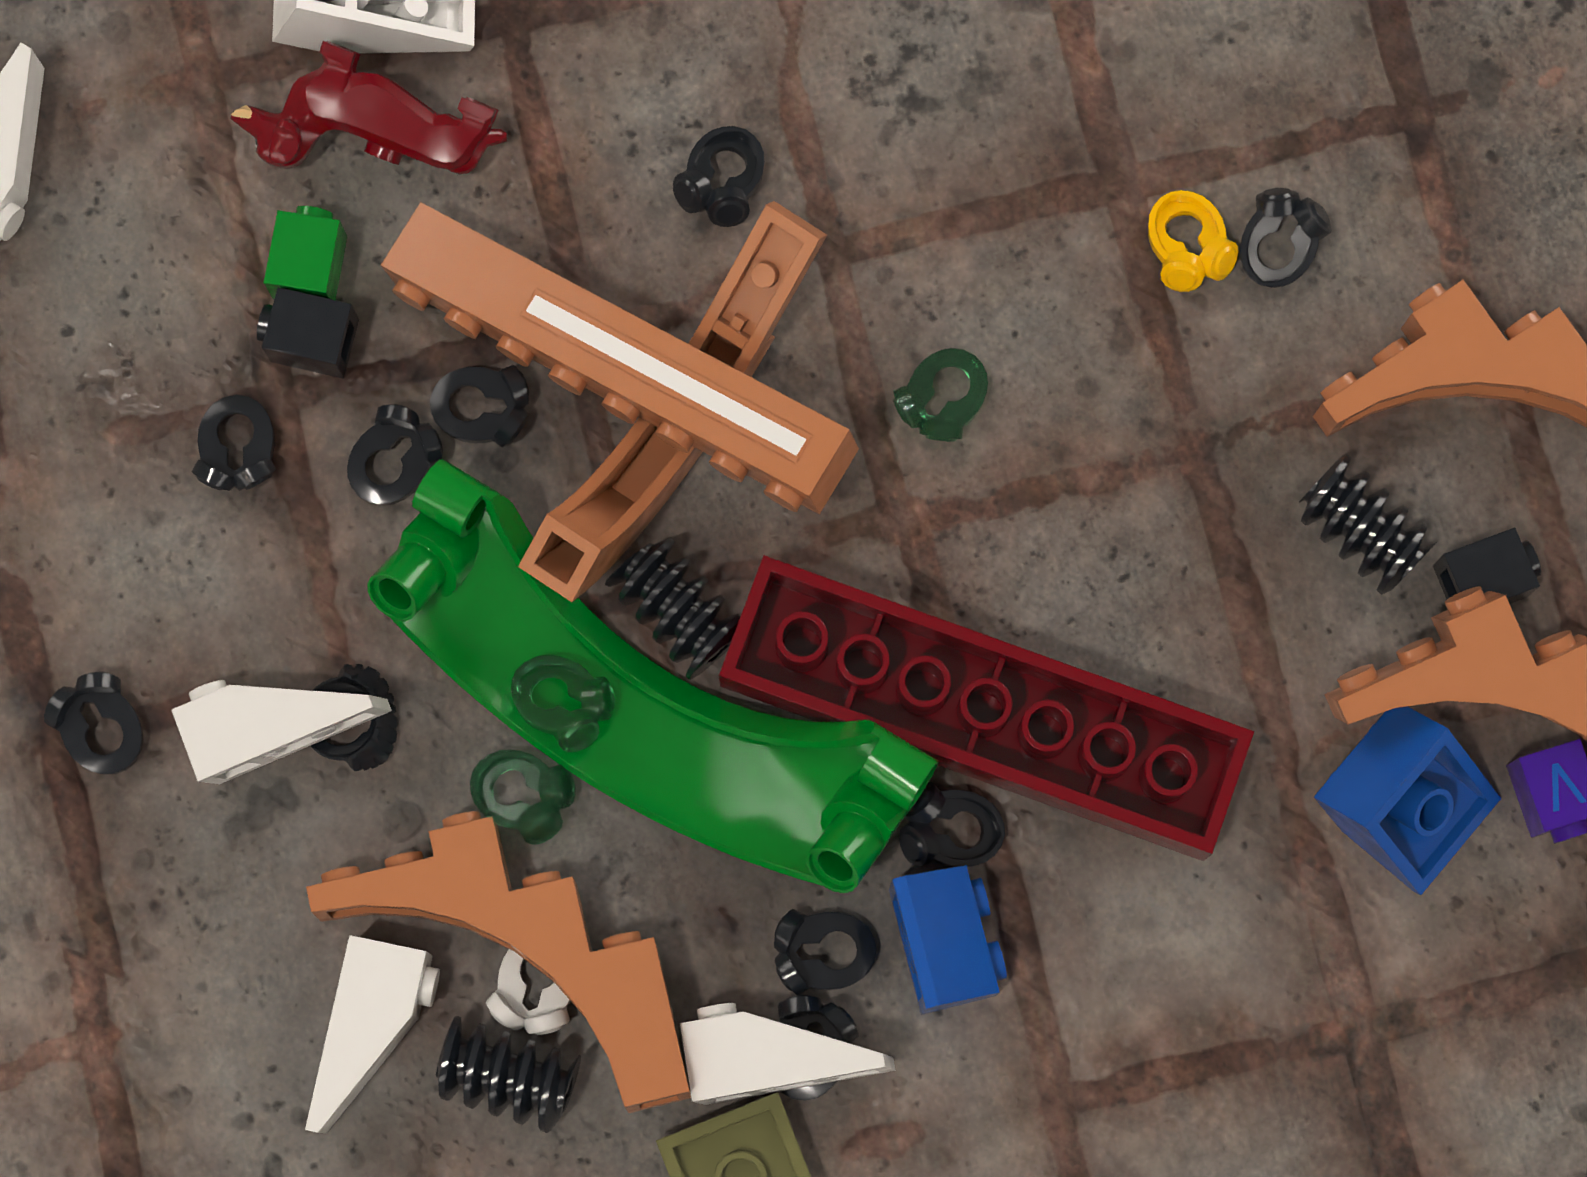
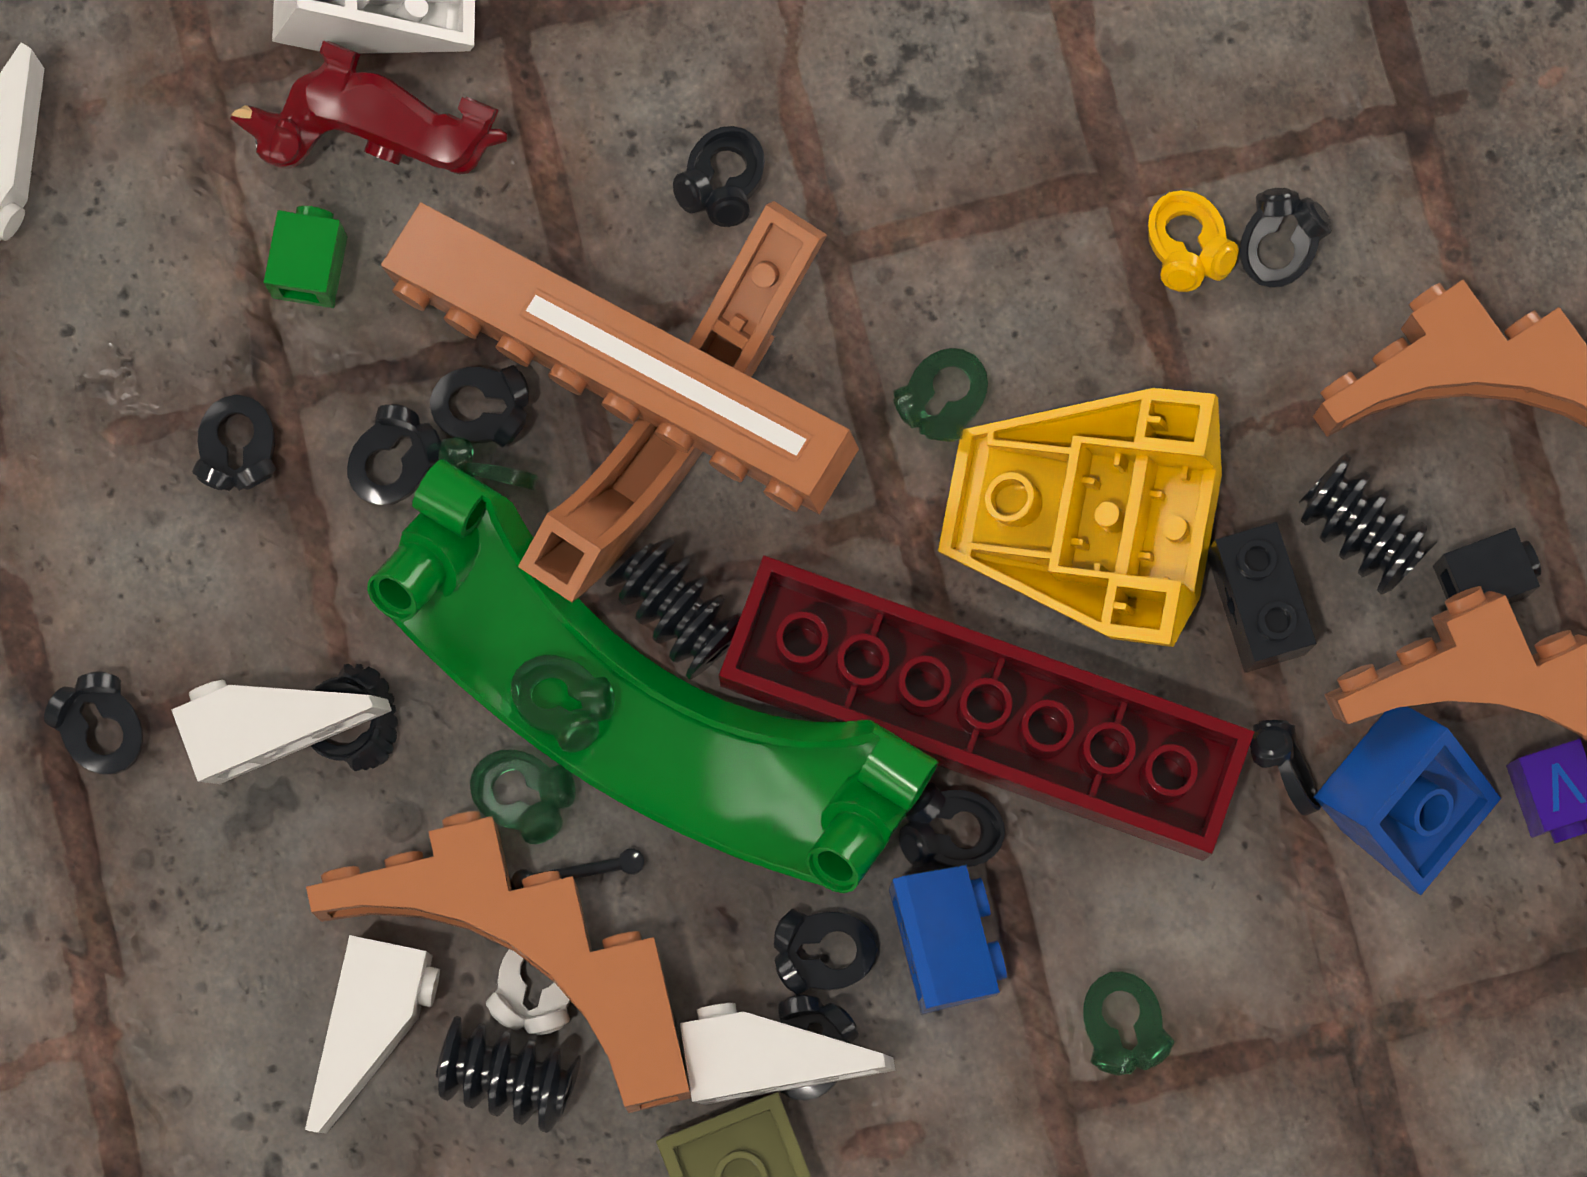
black brick [257,287,359,379] -> none
none -> clear green piece [439,437,539,490]
none -> black hinge [511,848,644,890]
none -> yellow wedge [938,388,1222,647]
none -> clear green piece [1083,972,1175,1076]
none -> black brick [1207,522,1317,673]
none -> black piece [1250,720,1321,816]

